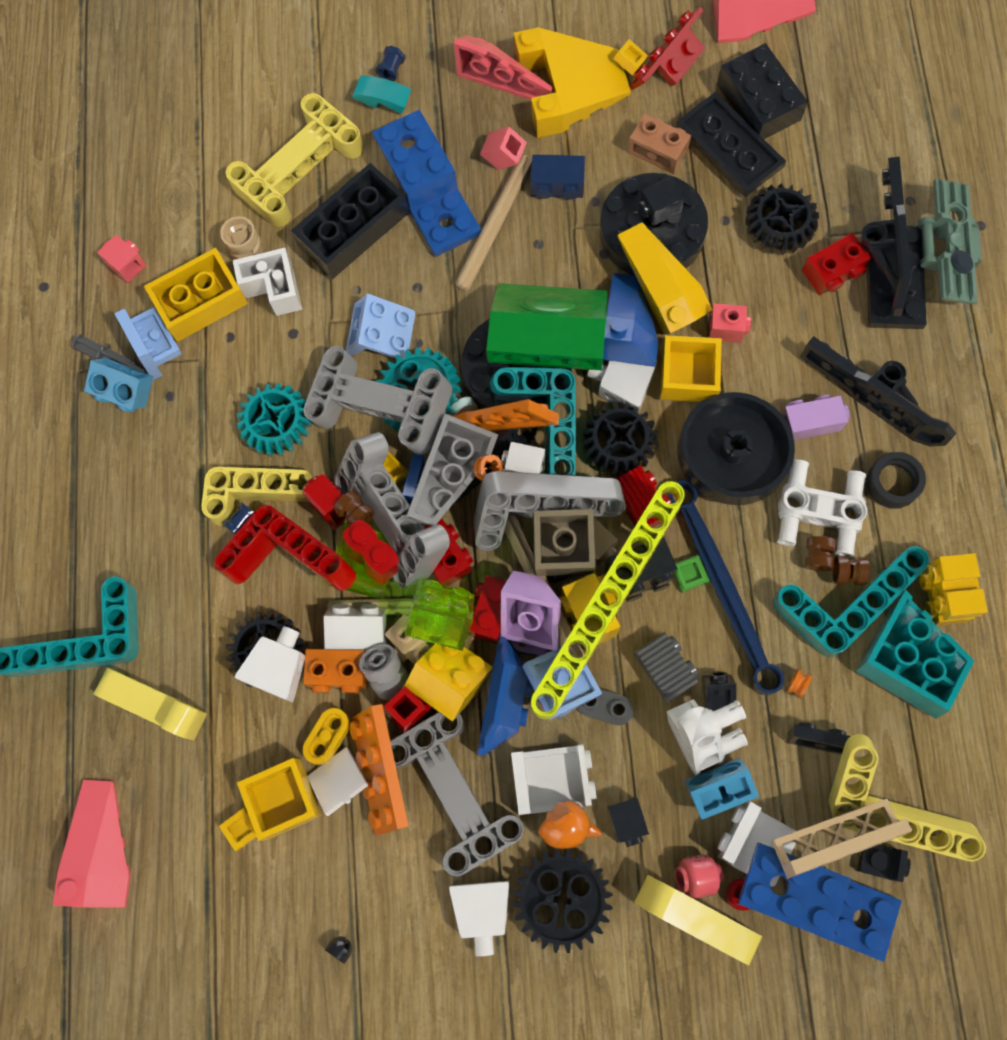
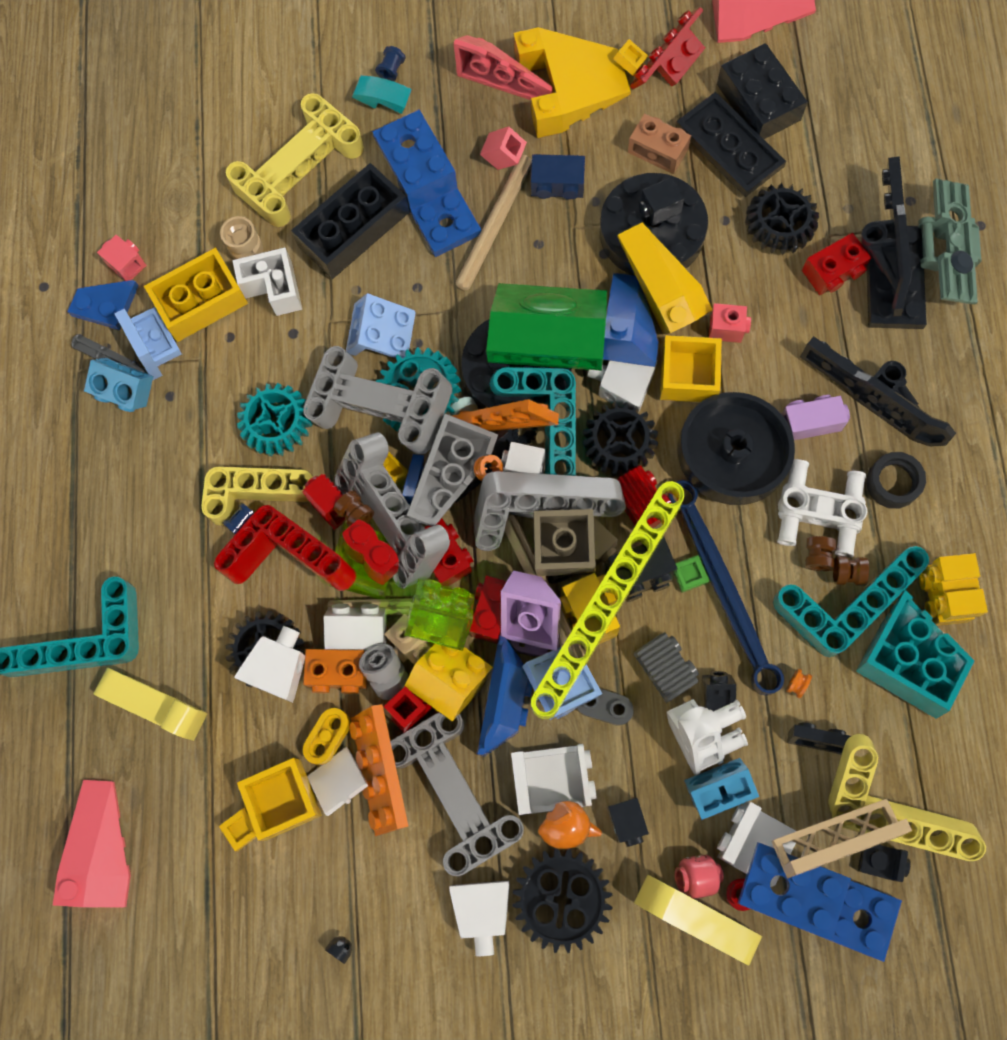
none -> blue wing [67,280,139,330]

